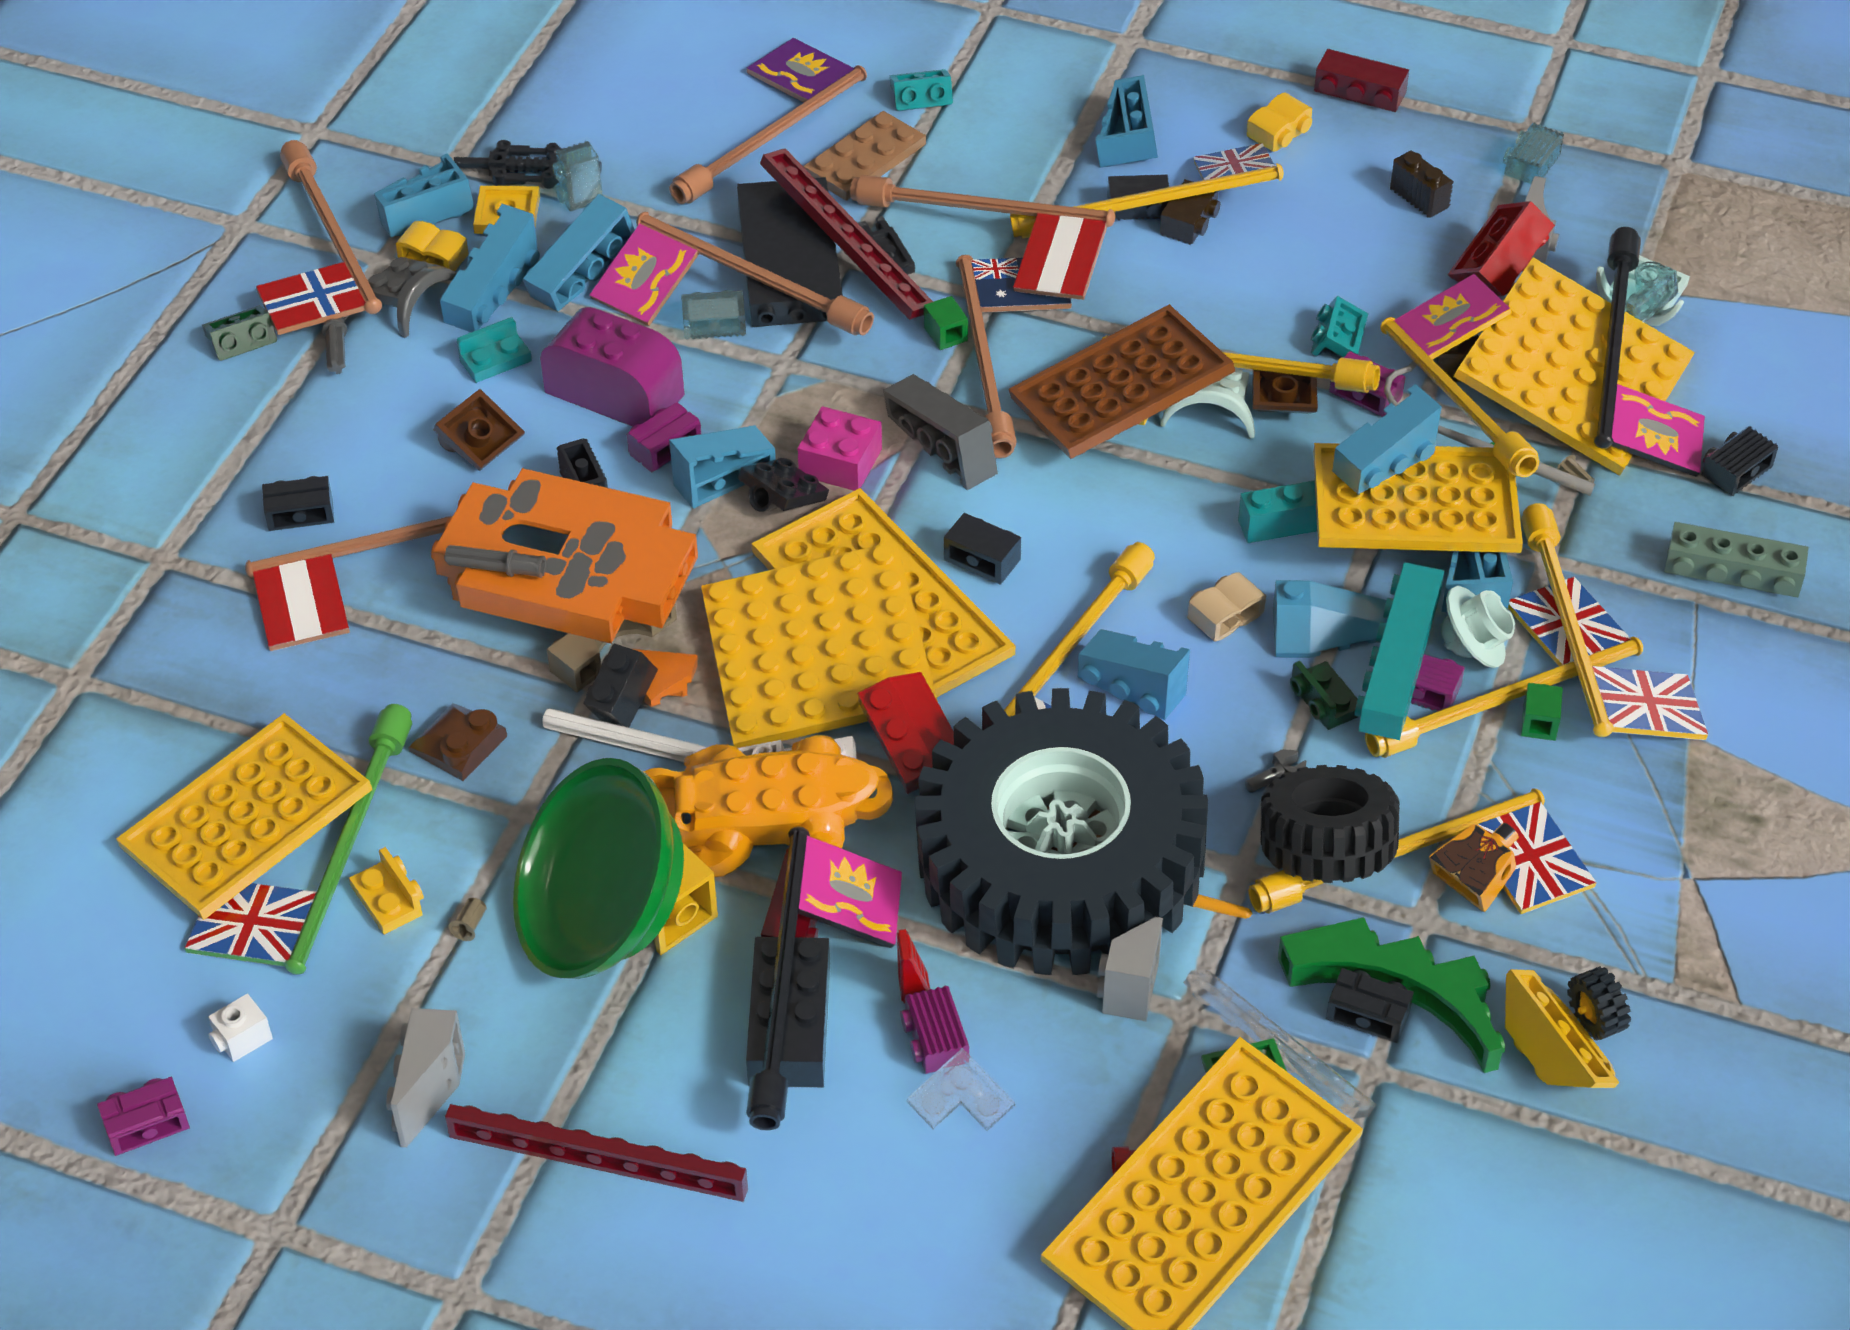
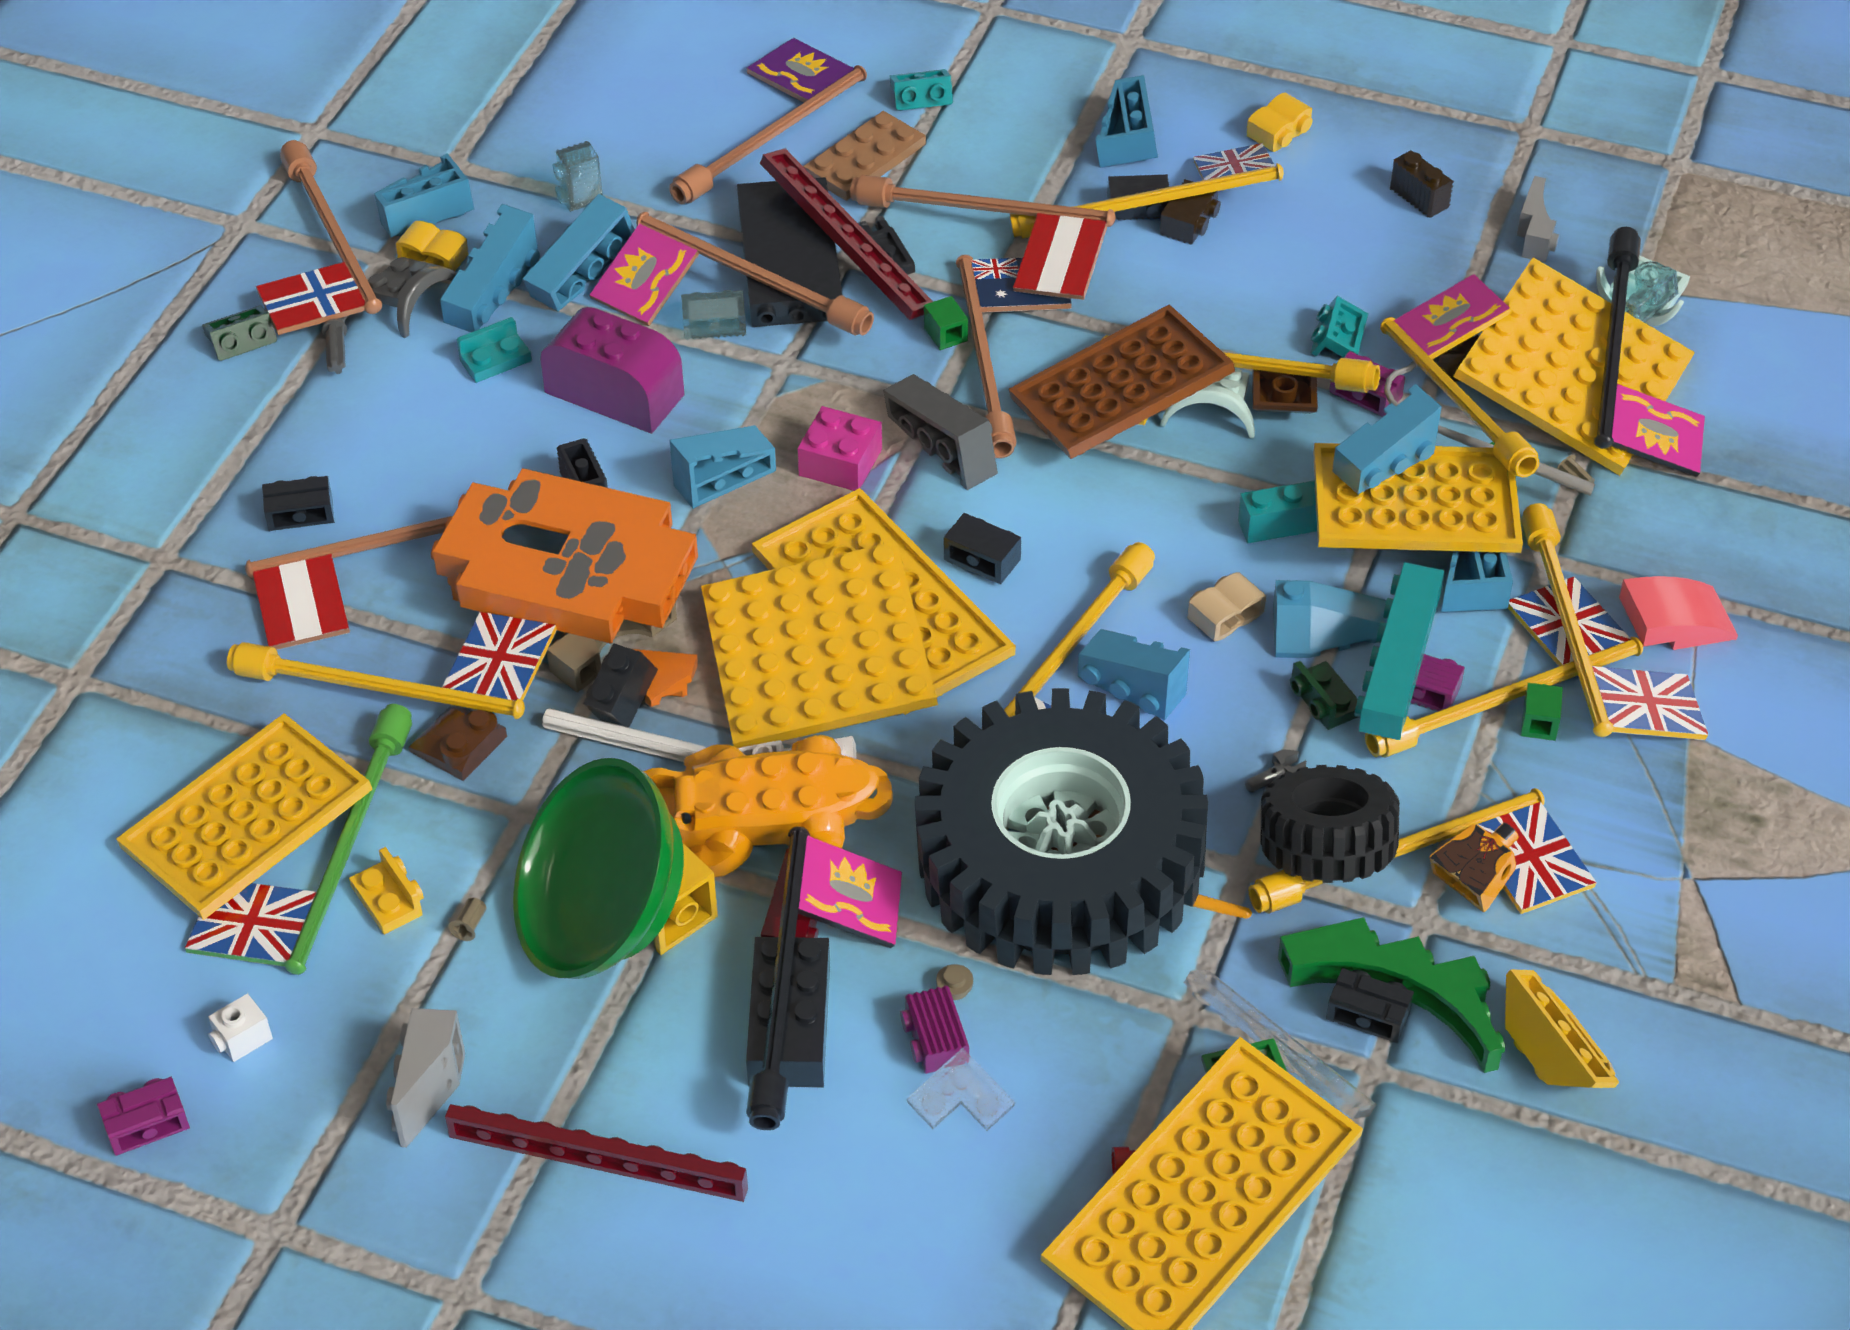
reddish brown slope [433,389,525,471] -> none
dark grey axle [444,545,546,578] -> none
black bar [454,140,602,189] -> none
yellow plate [473,186,540,234] -> none
magenta brick [627,402,701,473] -> none
black plate [738,458,829,512] -> none
red slope [857,672,954,794] -> none
red slope [897,929,930,1004] -> none
light grey slope [1097,917,1163,1021] -> none
dark red brick [1314,49,1410,112] -> none
light aqua helmet [1440,586,1515,668] -> none
red slope [1447,201,1555,296] -> none
clear light blue brick [1503,122,1564,184] -> none
black wheel [1567,966,1631,1041] -> none
sand green brick [1664,522,1809,598] -> none
black brick [1702,426,1778,496] -> none
none -> flag [227,612,557,719]
none -> dark tan plate [936,964,973,1000]
none -> coral slope [1619,576,1738,650]

